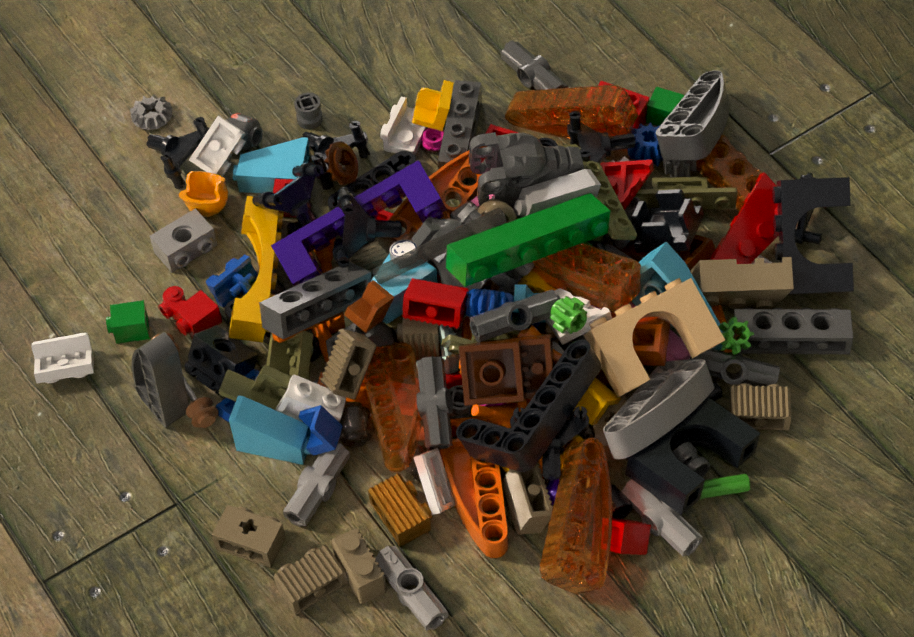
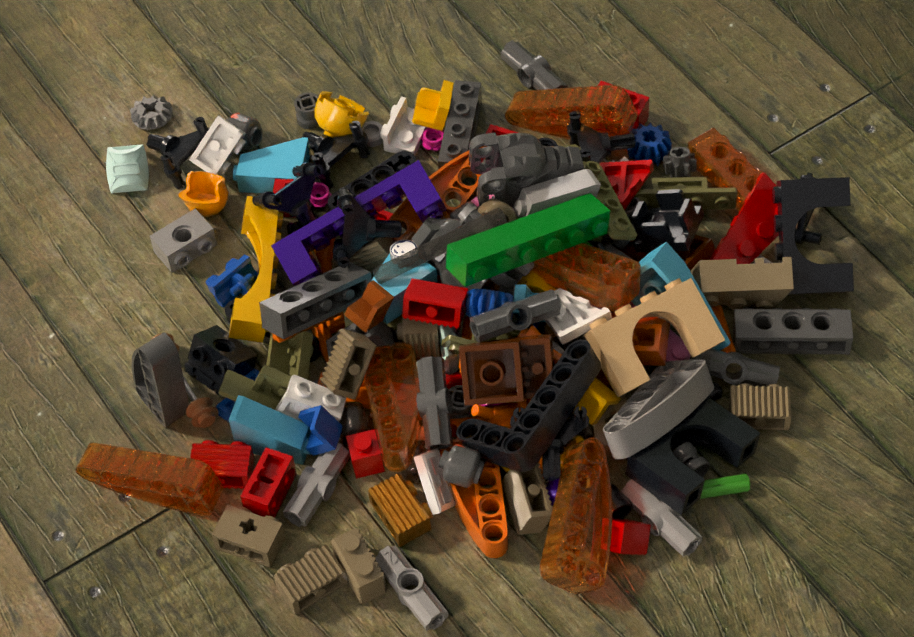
white bracket [32,333,94,384] -> none
green brick [106,300,150,344] -> none
red brick [158,286,222,338] -> none
reddish brown gear [324,142,359,185] -> none
bright green gear [550,296,587,334] -> none
green brick [646,87,685,126] -> none
dark grey beam [656,70,729,160] -> none
bright green gear [718,317,754,355] -> none
none -> clear orange beam [75,443,224,516]
none -> light aqua piece [106,144,149,194]
none -> red brick [188,440,255,489]
none -> red brick [240,447,297,518]
none -> dark pink plate [310,182,332,208]
none -> yellow cylinder [314,91,369,138]
none -> red brick [346,429,385,479]
none -> light grey tile [362,121,383,147]
none -> dark grey head [438,444,485,488]

